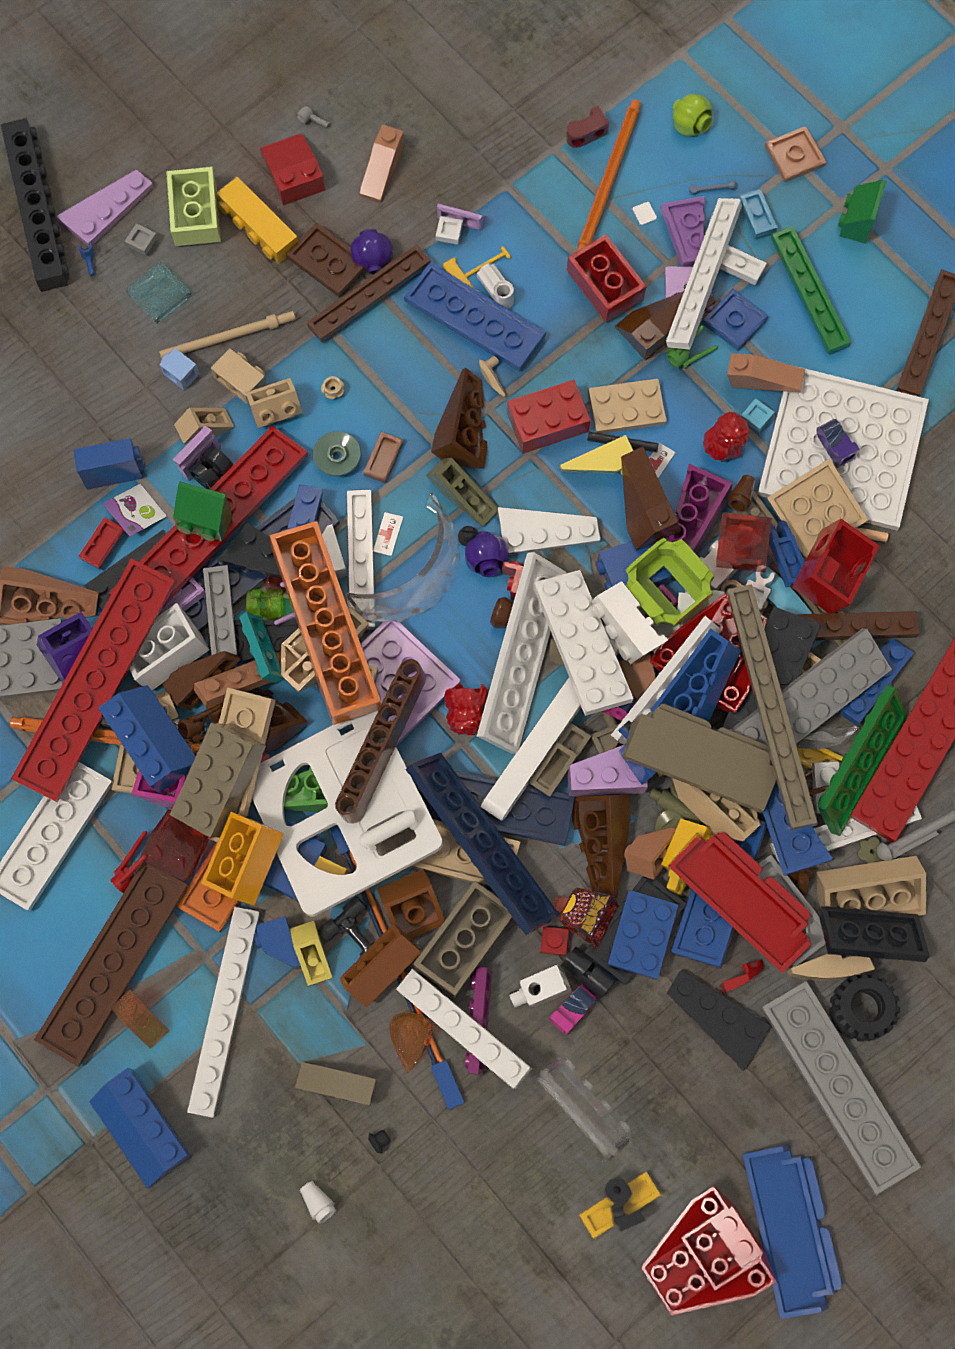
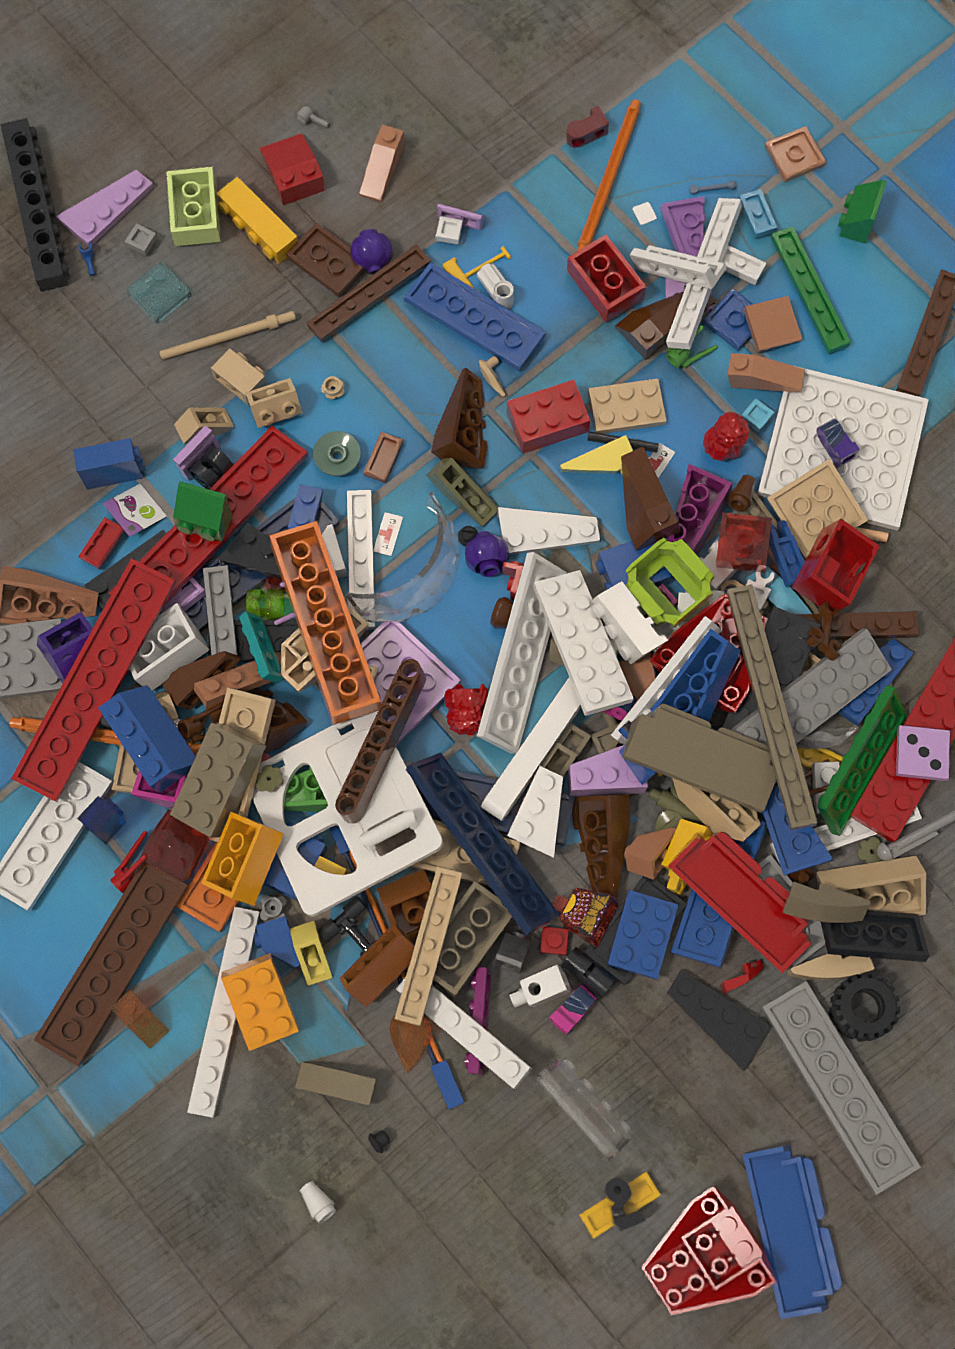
blue slope [89,1068,192,1189] -> none
light blue brick [159,348,200,391] -> none
lime plant [672,94,713,136] -> none
none -> clear blue brick [77,796,126,845]
none -> light orange brick [221,953,299,1051]
none -> olive plant [256,765,284,793]
none -> light grey plate [260,895,286,921]
none -> tan plate [395,866,462,1026]
none -> flat silver slope [495,931,530,974]
none -> white wedge [507,766,563,858]
none -> white fence [630,245,726,289]
none -> nougat tile [743,296,802,353]
none -> dark tan slope [782,882,871,923]
none -> reddish brown bar [806,601,841,661]
none -> lavender tile [896,725,950,781]

